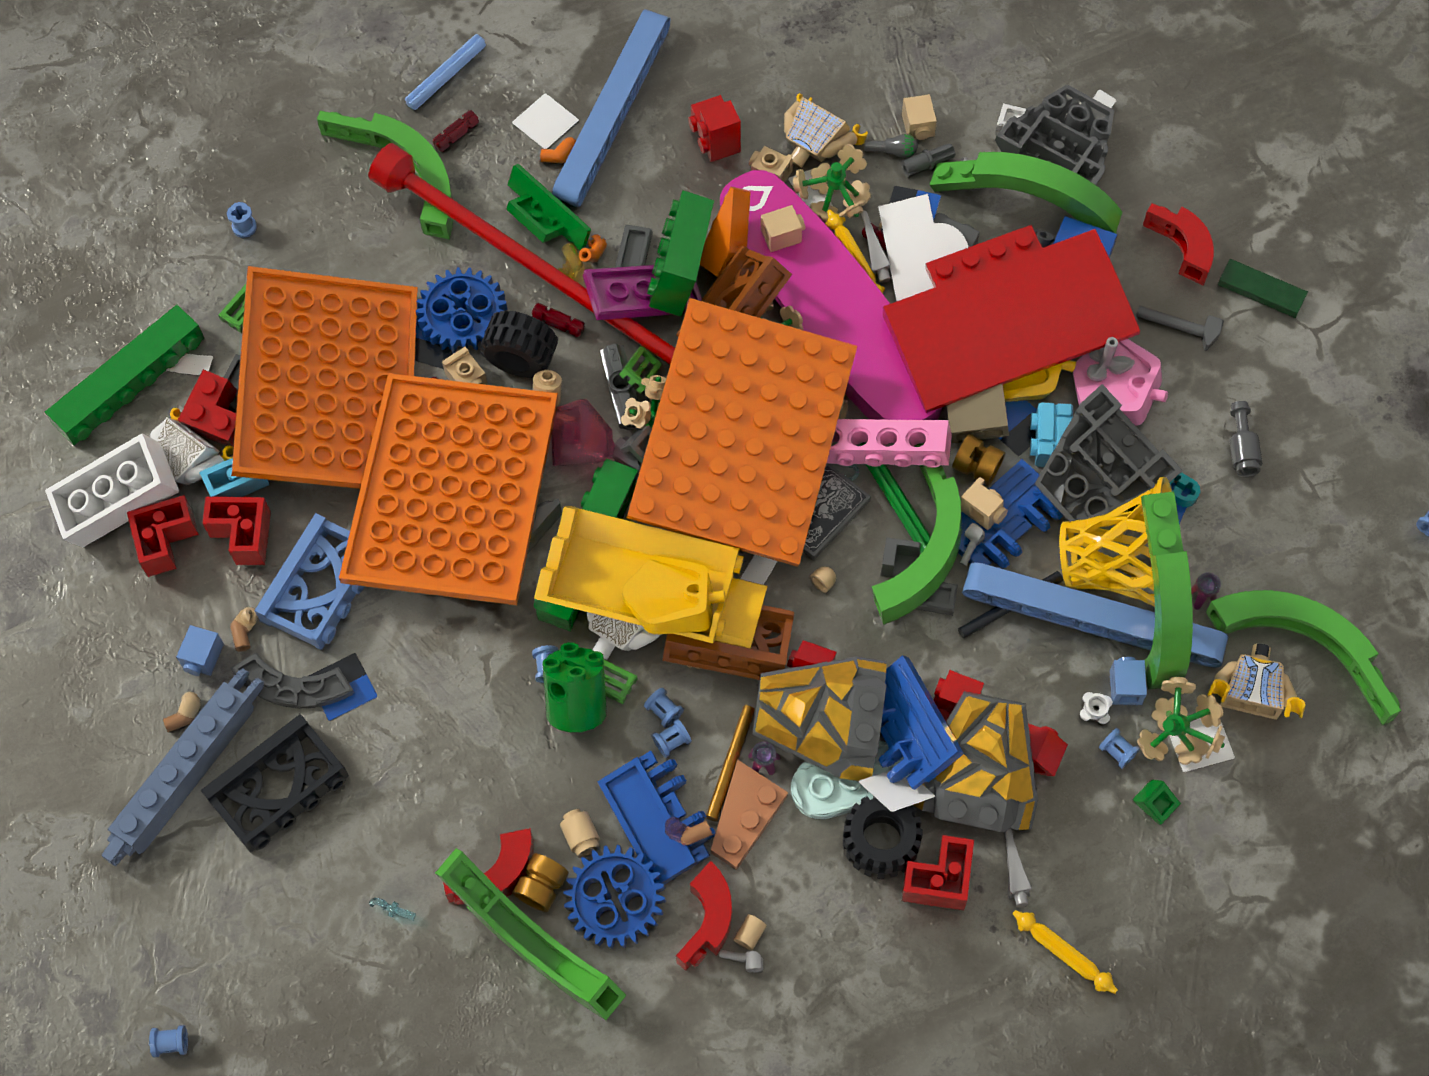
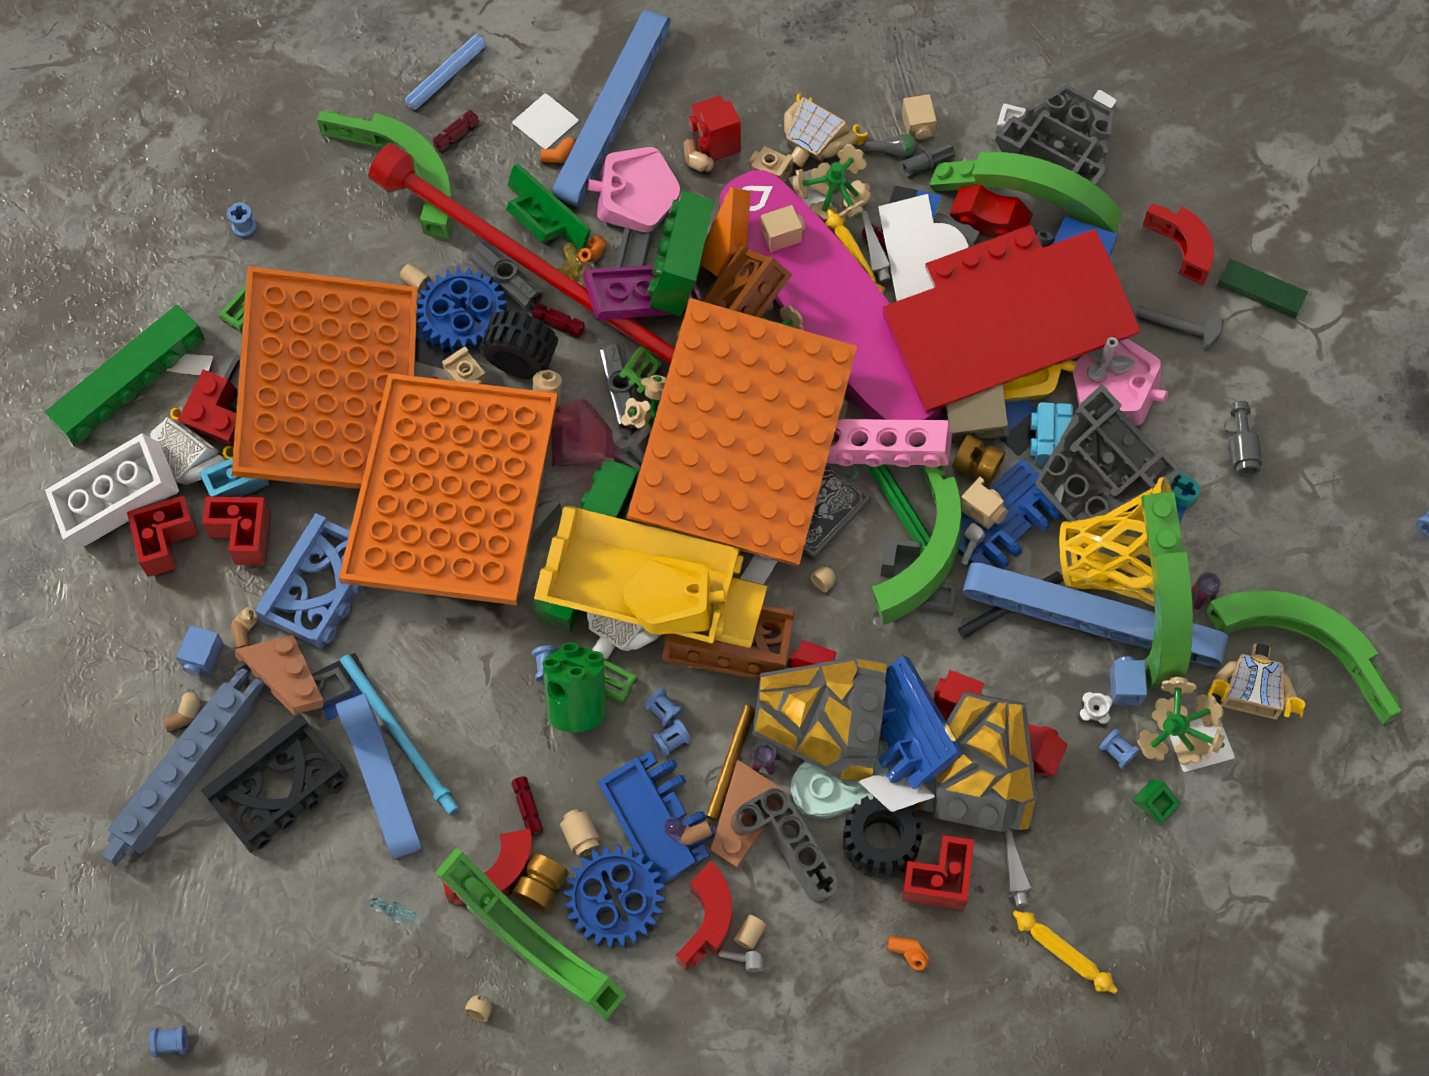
none -> nougat wing [235,635,323,715]
none -> medium blue beam [335,693,423,860]
none -> medium azure bar [340,654,459,815]
none -> tan hinge [399,263,431,293]
none -> tan hinge [464,994,492,1022]
none -> dark grey piece [469,241,544,311]
none -> dark red axle [511,776,543,836]
none -> bright pink animal [587,147,680,233]
none -> tan arm [684,139,714,172]
none -> dark grey beam [731,788,839,902]
none -> orange arm [887,936,929,971]
none -> red brick [949,184,1033,238]

